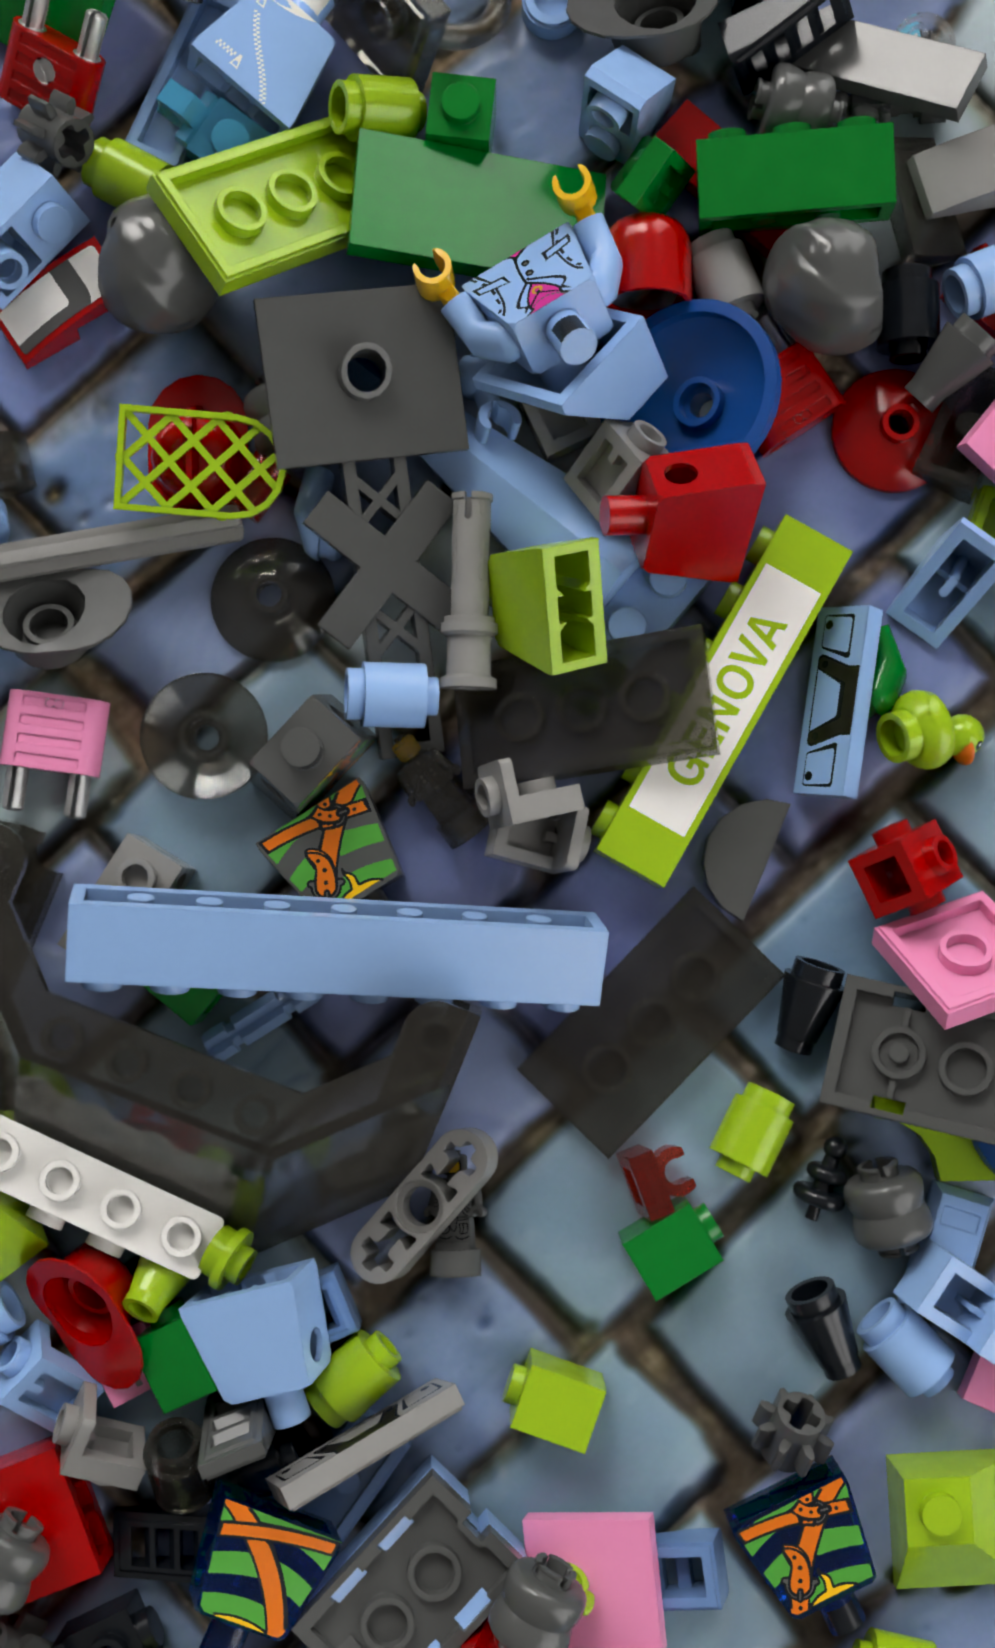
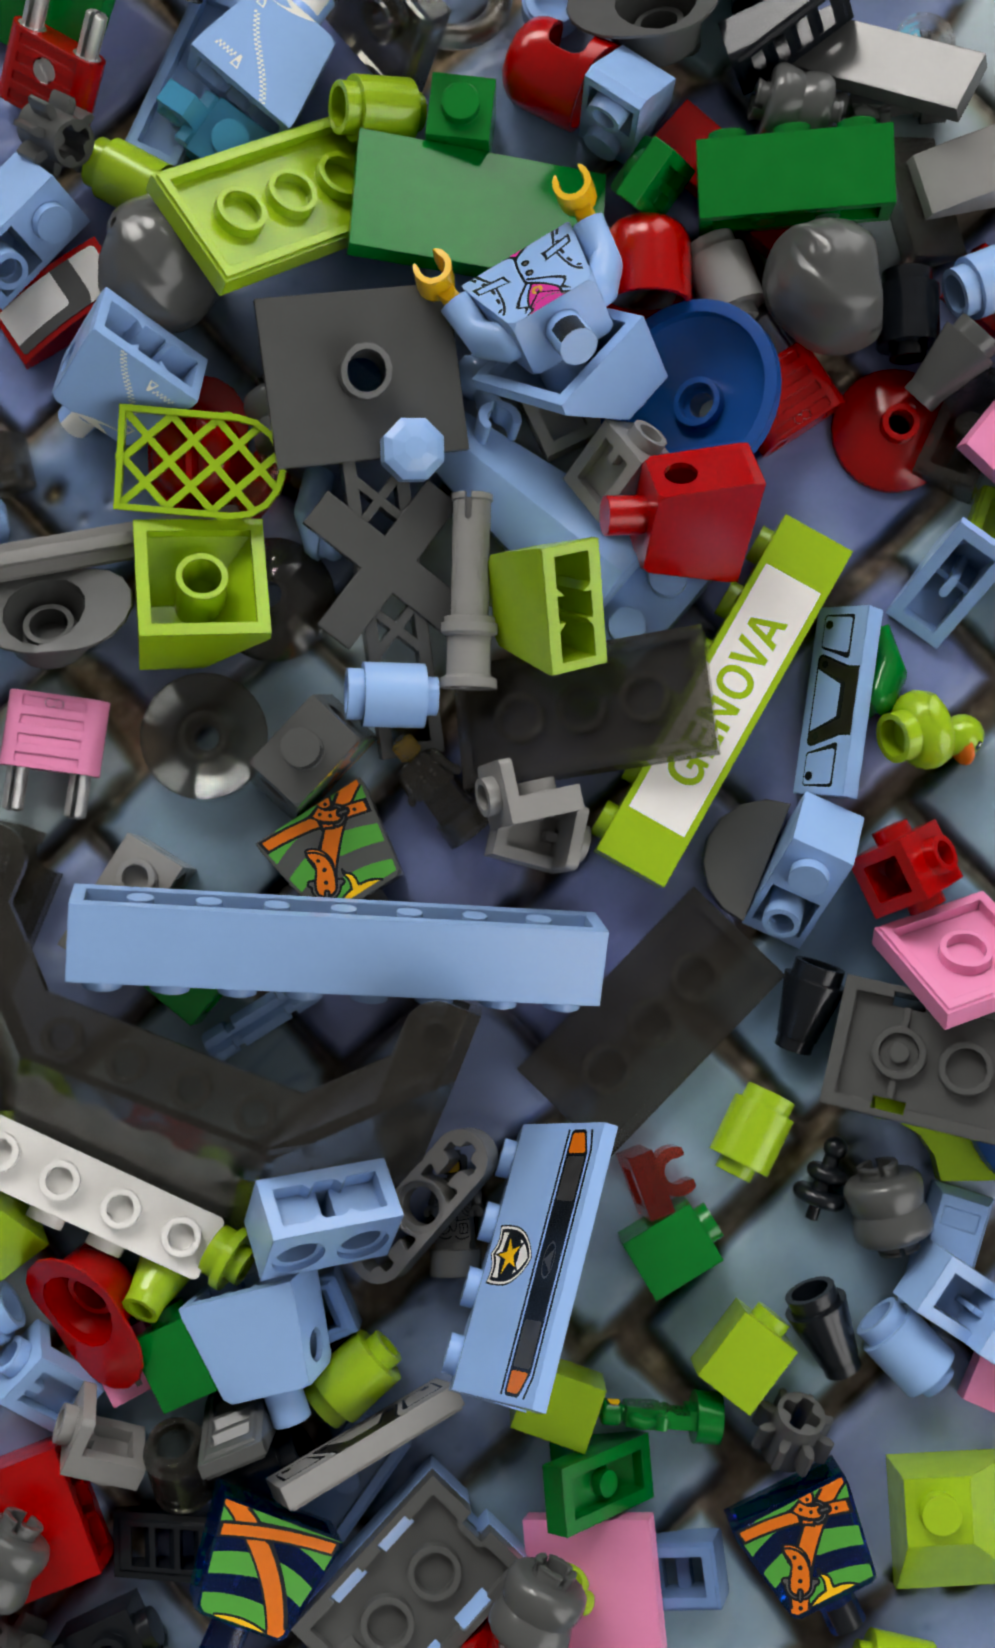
none -> light blue torso [52,287,208,445]
none -> lime slope [133,519,272,670]
none -> light blue brick [244,1157,404,1281]
none -> light blue tile [380,418,444,482]
none -> light blue piece [441,1122,618,1414]
none -> red helmet [502,16,620,133]
none -> green slope [542,1430,654,1538]
none -> green piece [598,1389,725,1445]
none -> lime brick [690,1297,798,1416]
none -> light blue slope [742,791,864,949]

